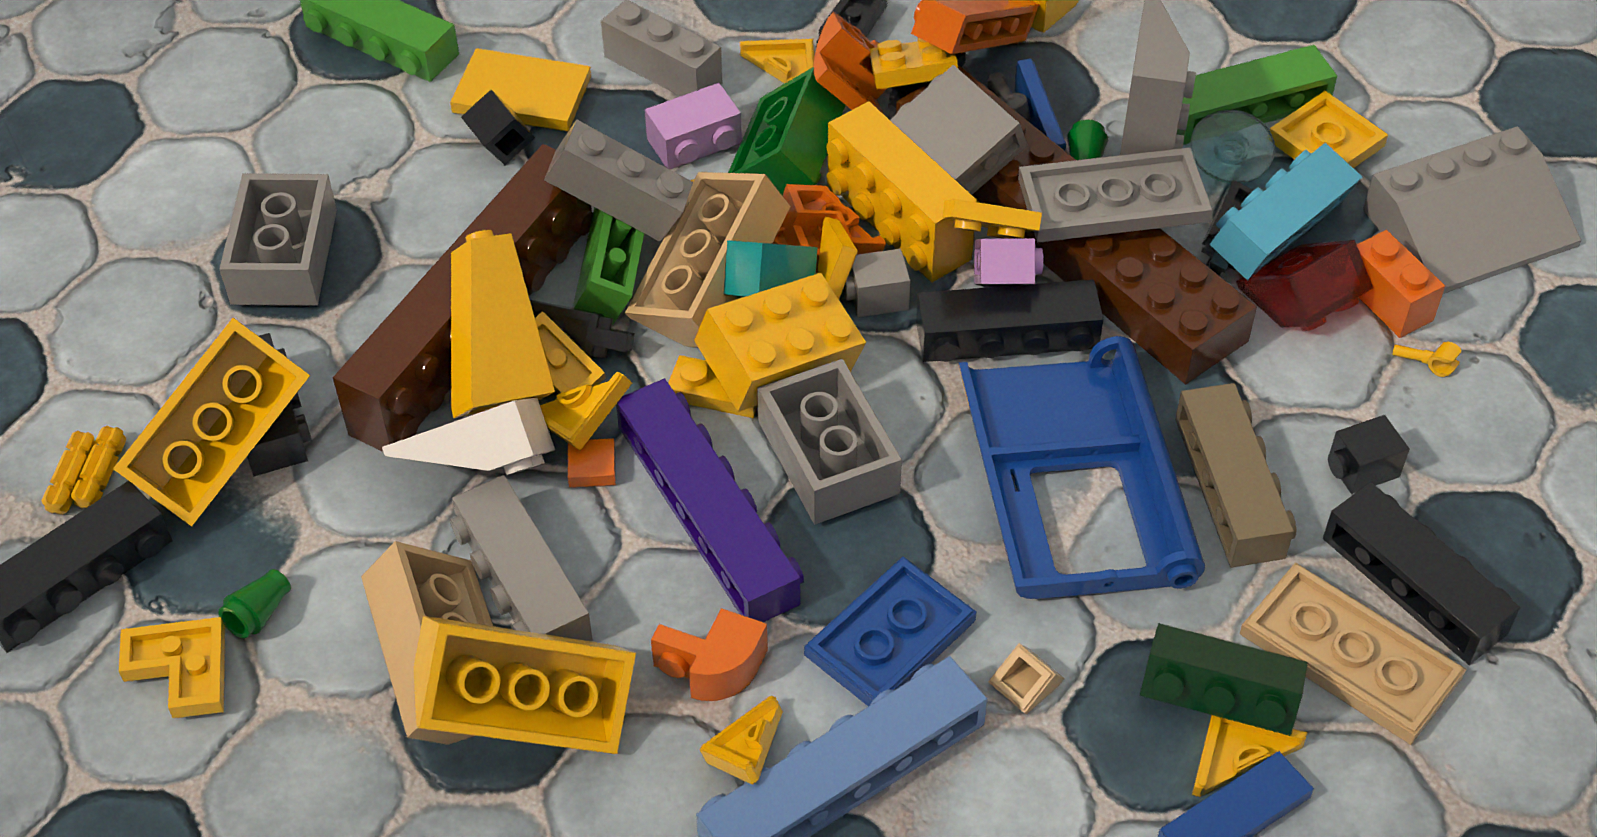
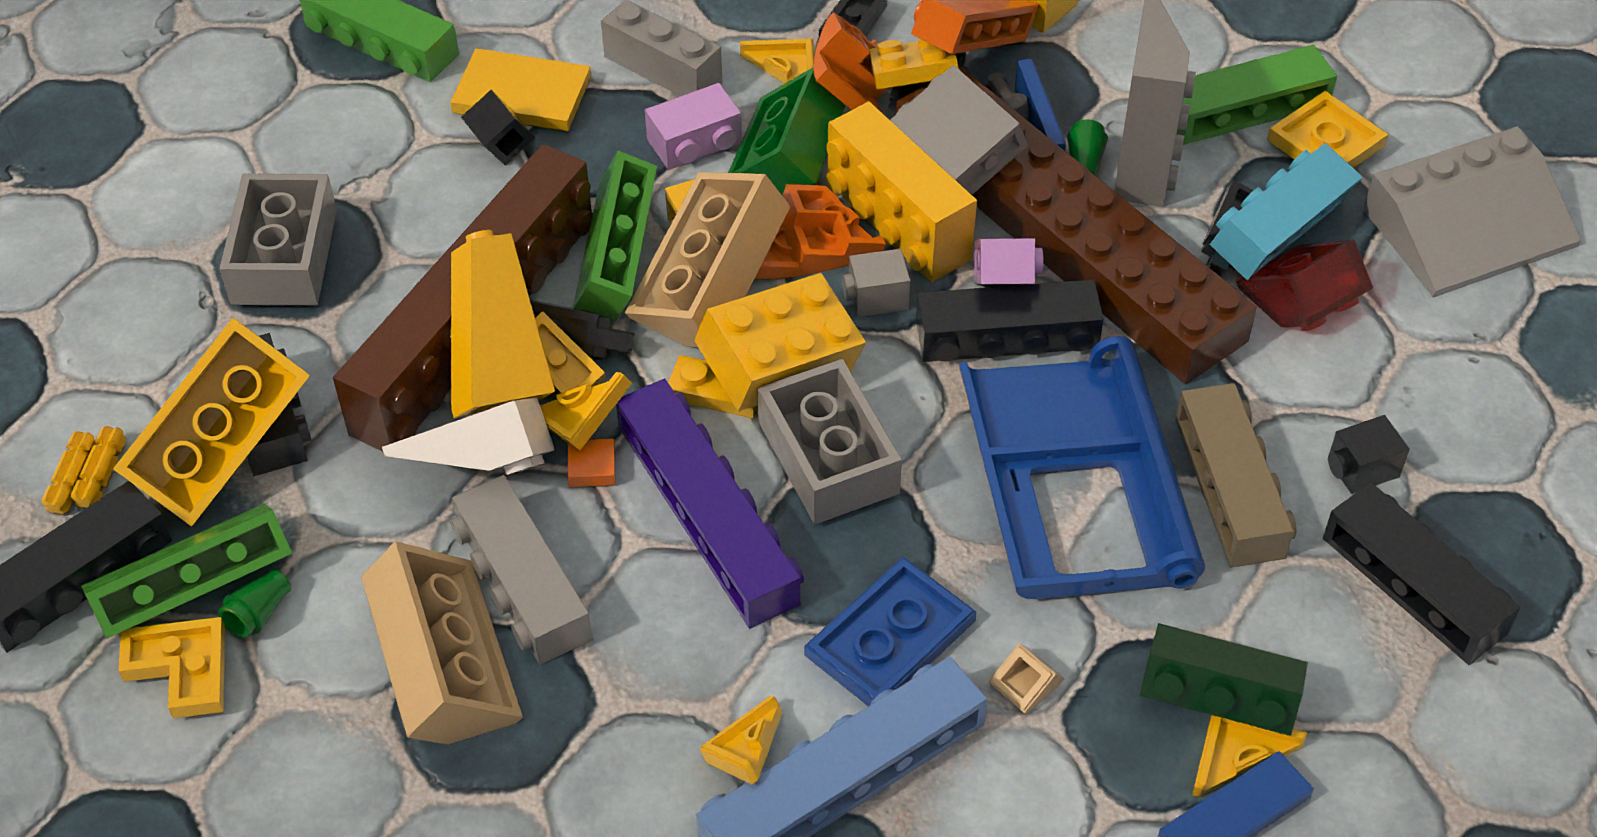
yellow slope [413,616,636,754] -> none
light grey brick [544,119,693,242] -> none
orange brick [651,608,768,701] -> none
teal brick [724,240,818,298] -> none
yellow tile [817,216,858,299] -> none
yellow plate [942,199,1042,239] -> none
light grey plate [1018,148,1213,242] -> none
clear light blue dish [1190,110,1275,184] -> none
tan tile [1239,562,1466,745] -> none
orange brick [1342,230,1445,338] -> none
yellow hand [1393,342,1461,377] -> none
none -> bright green brick [81,504,292,639]

